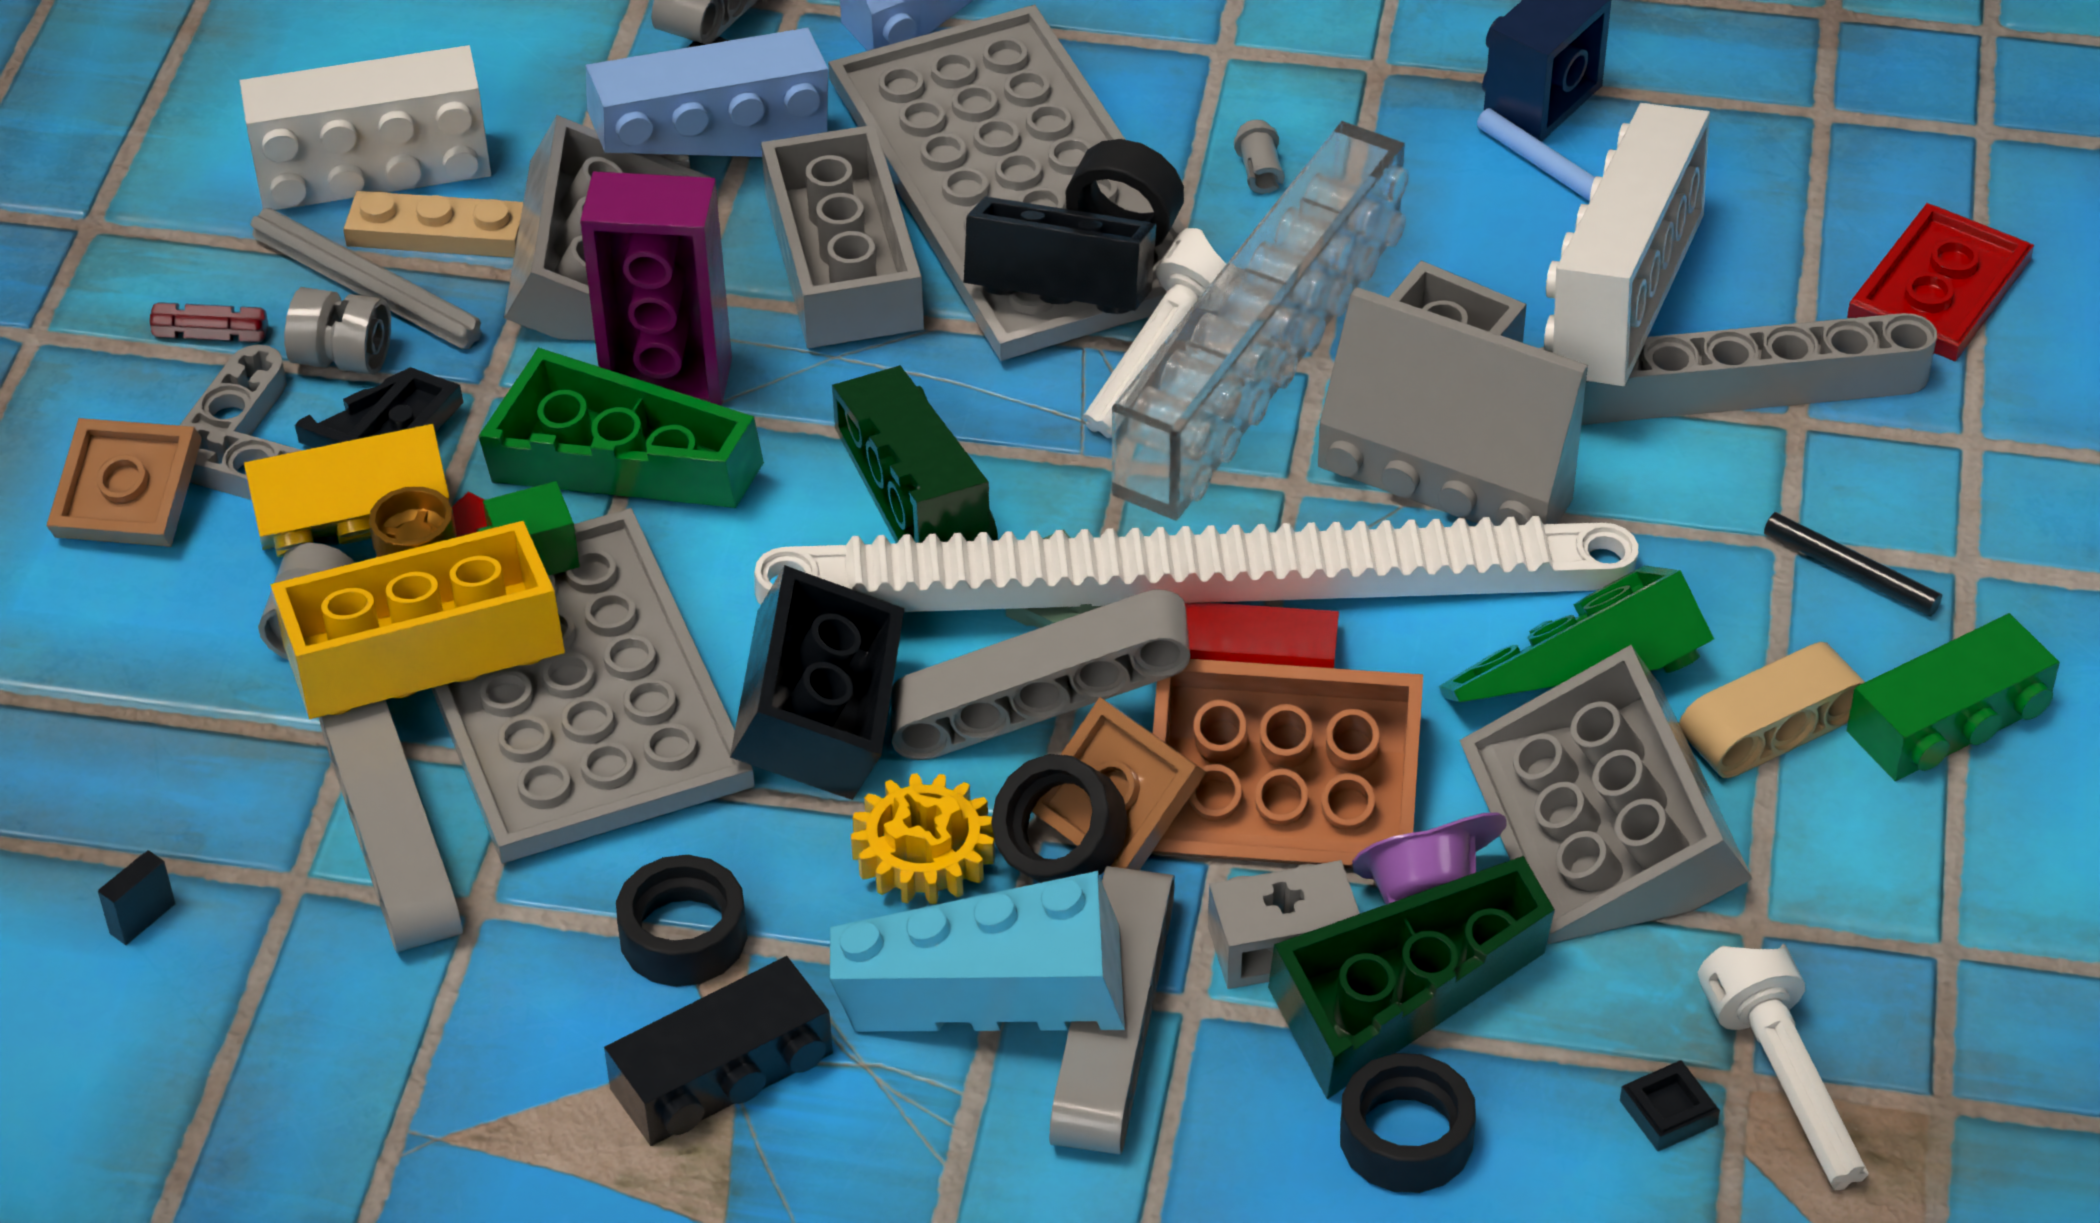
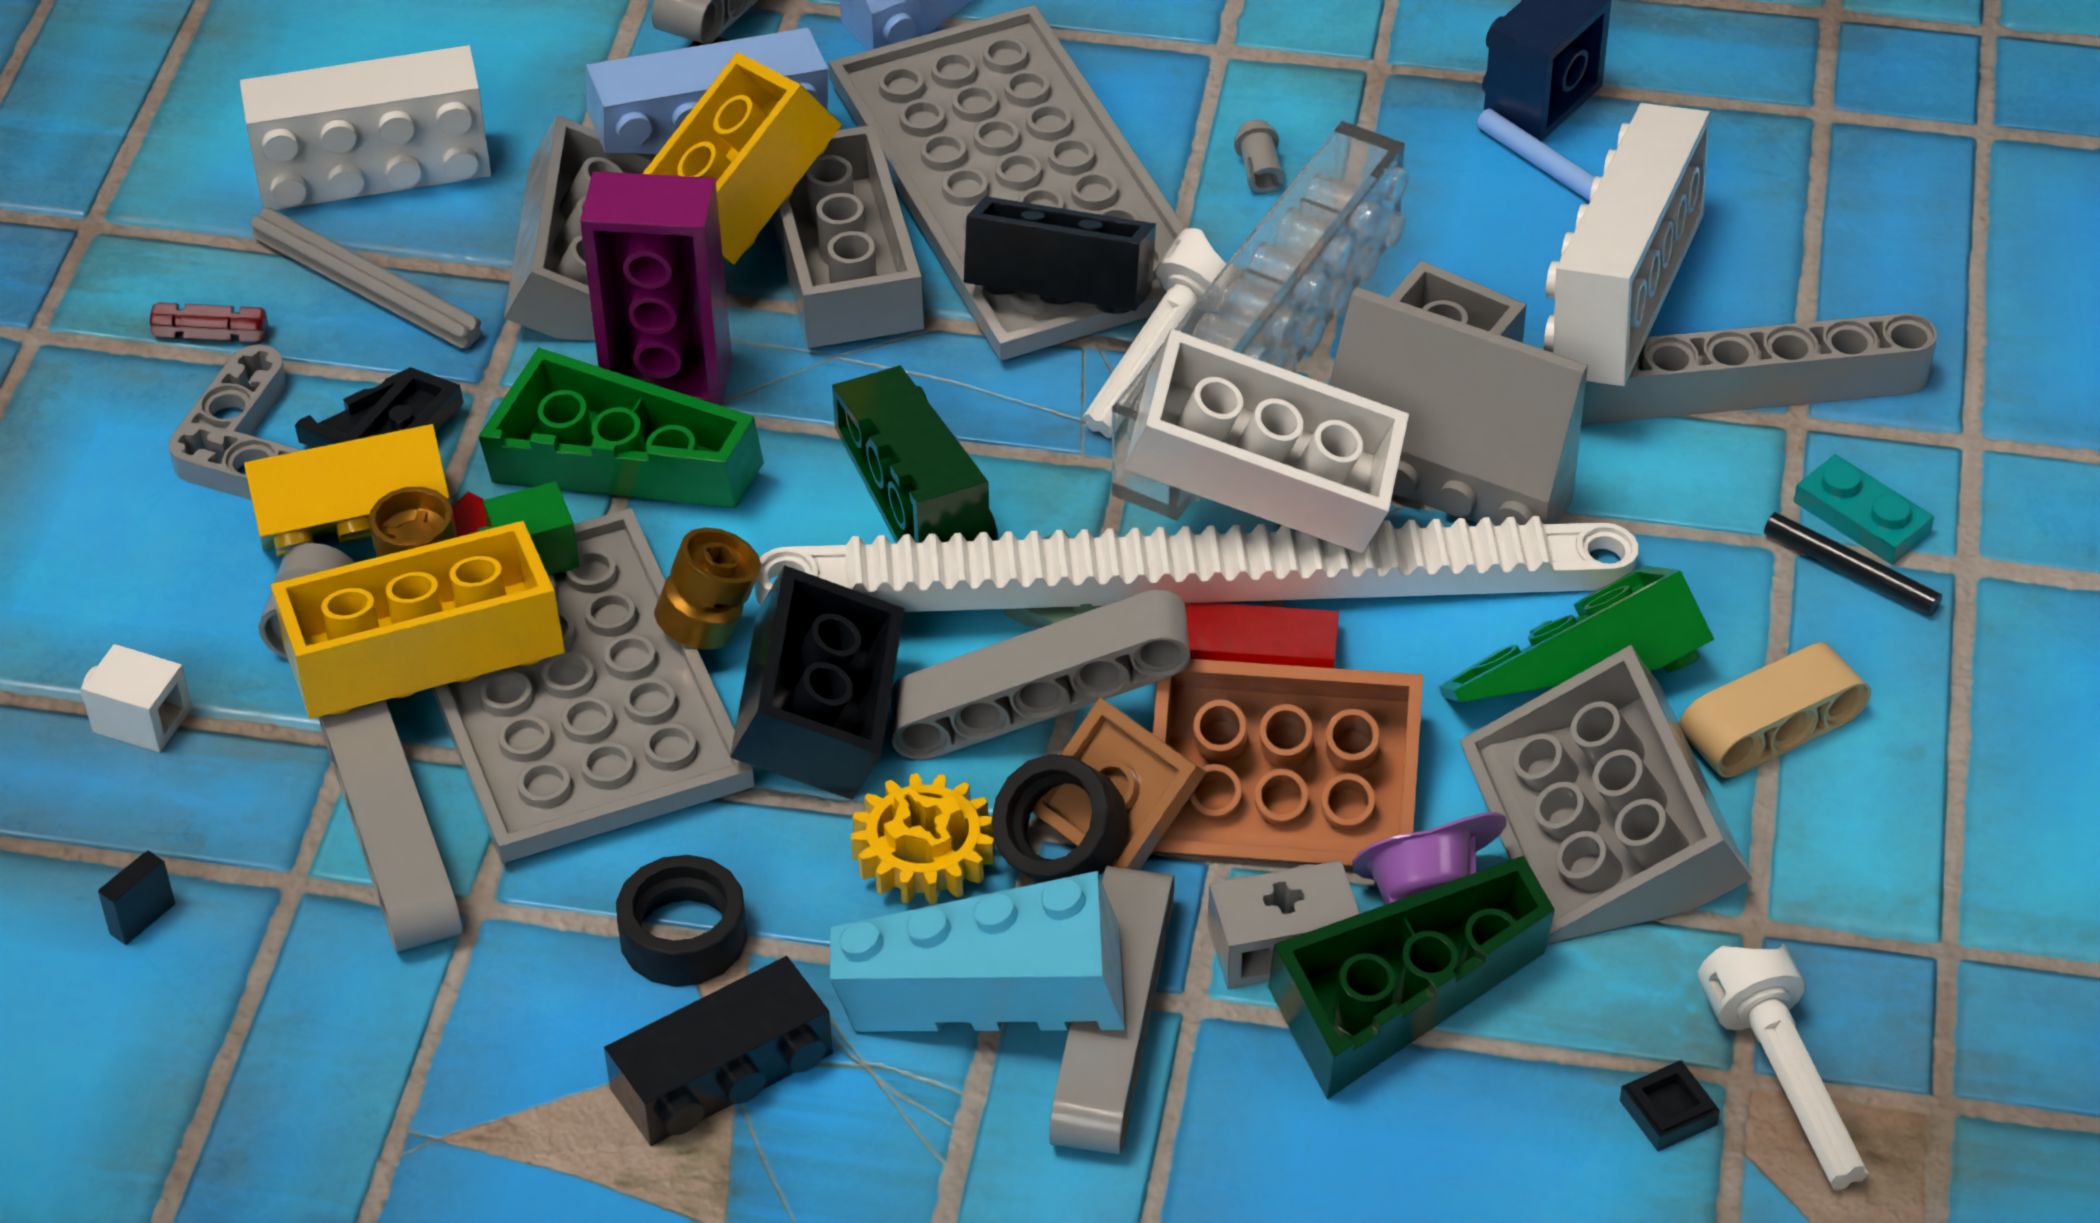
medium nougat plate [46,418,202,547] -> none
light grey wheel [284,287,391,375] -> none
tan plate [343,191,523,258] -> none
black tyre [1065,139,1184,247] -> none
black tyre [1340,1053,1476,1193] -> none
green brick [1846,613,2060,781] -> none
red tile [1847,203,2034,362] -> none
none -> white brick [81,644,192,753]
none -> yellow brick [642,52,842,265]
none -> pearl gold wheel [654,527,761,650]
none -> white brick [1123,329,1409,554]
none -> teal plate [1794,454,1934,565]

